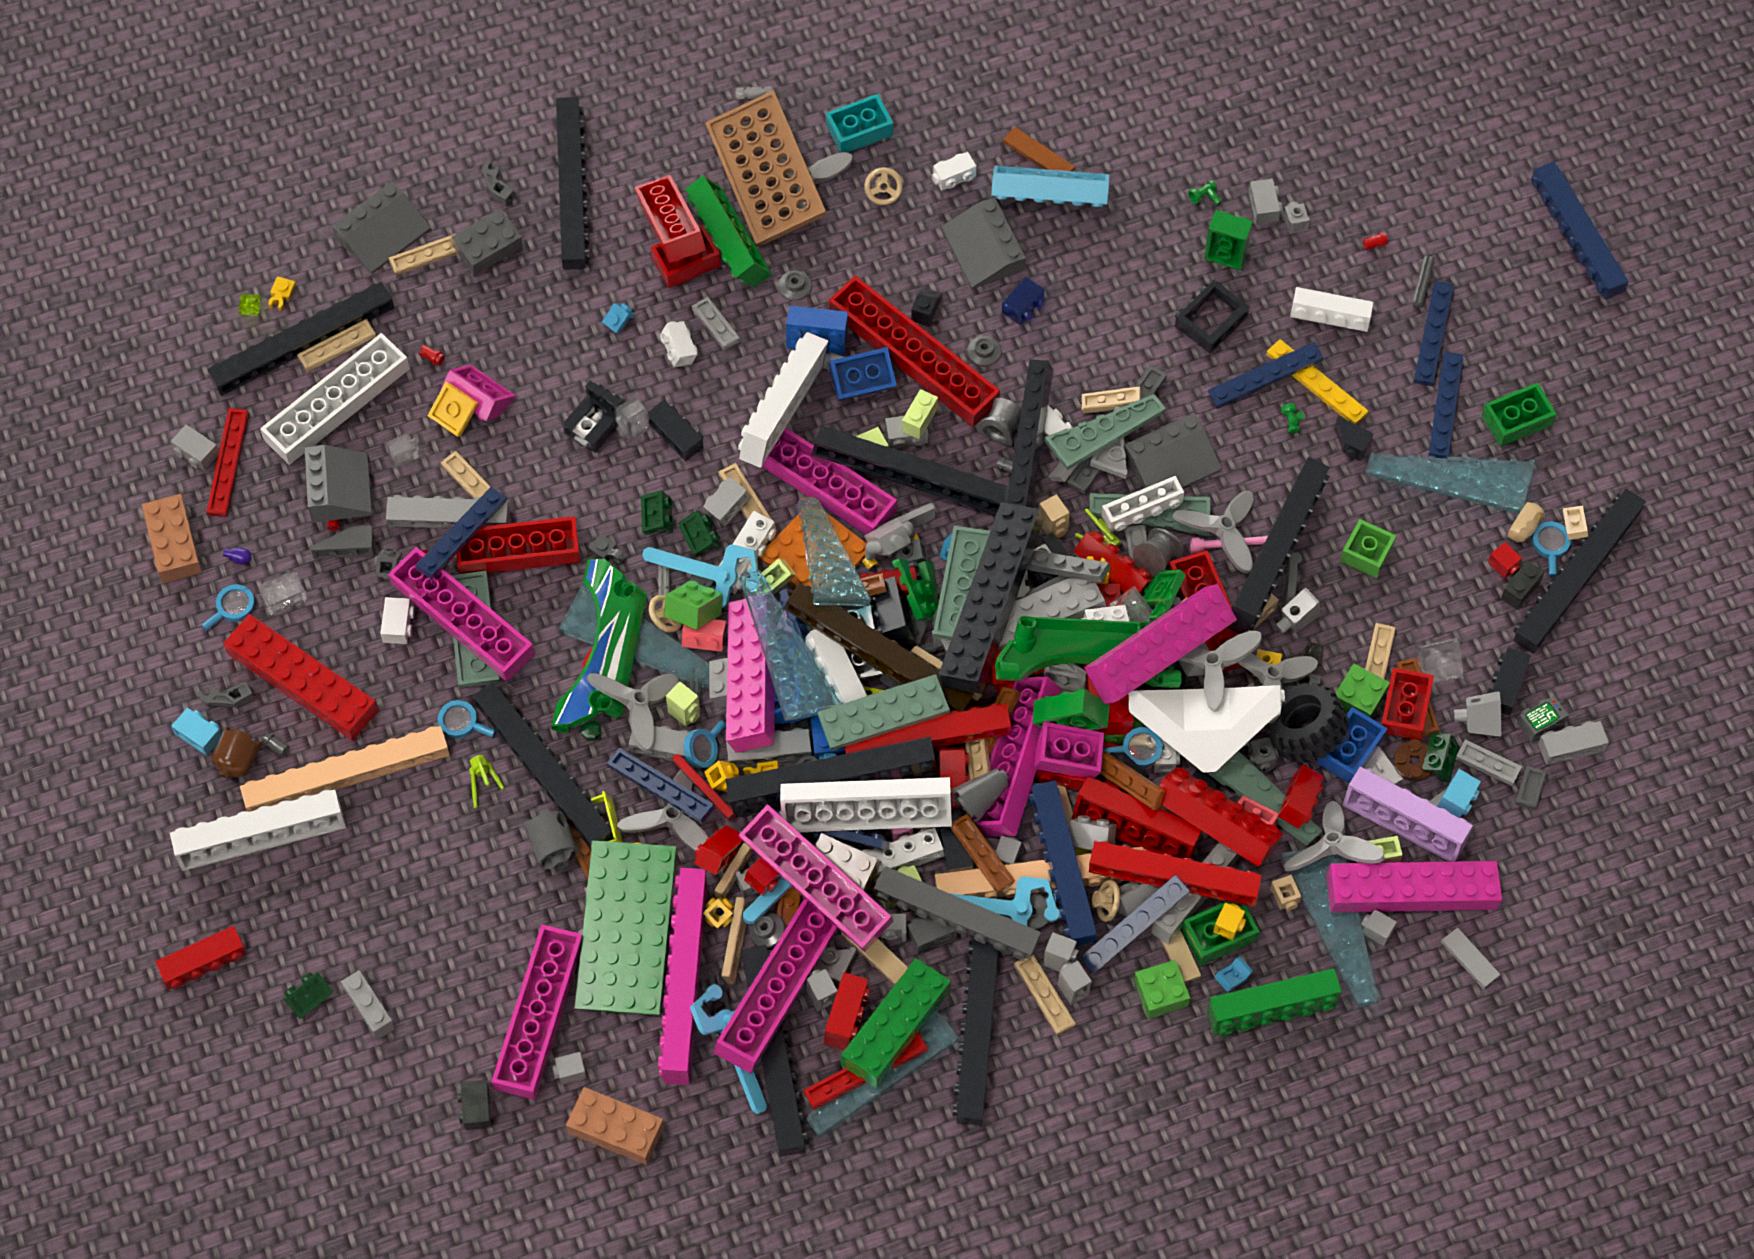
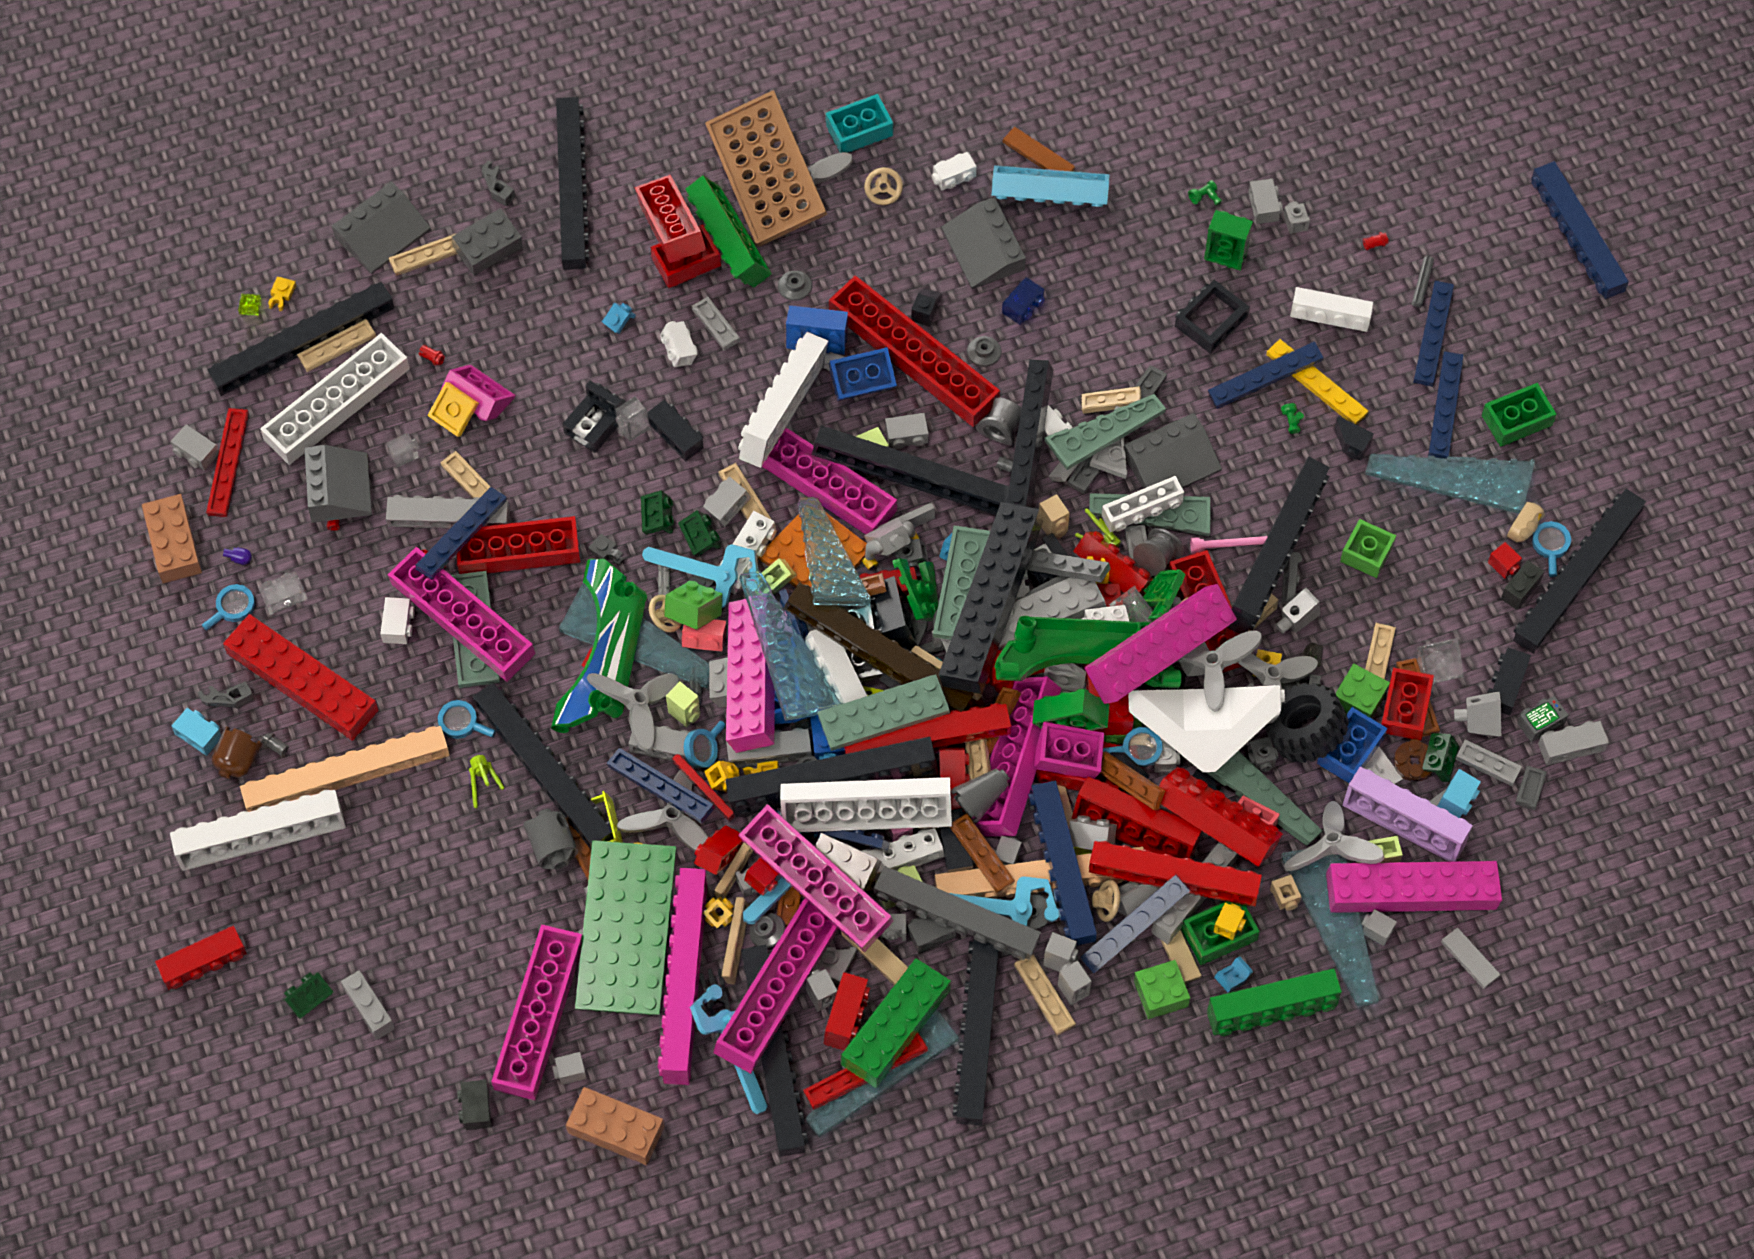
dark grey slope [311,524,374,559] -> none
dark grey brick [374,548,403,579] -> none
dark green tile [581,720,601,741] -> none
light grey axle [736,86,773,99] -> none
yellowish green brick [902,389,938,440] -> none
light grey piece [1172,491,1253,573] -> none
red brick [1278,764,1324,829] -> none
tan plate [1563,506,1588,540] -> none

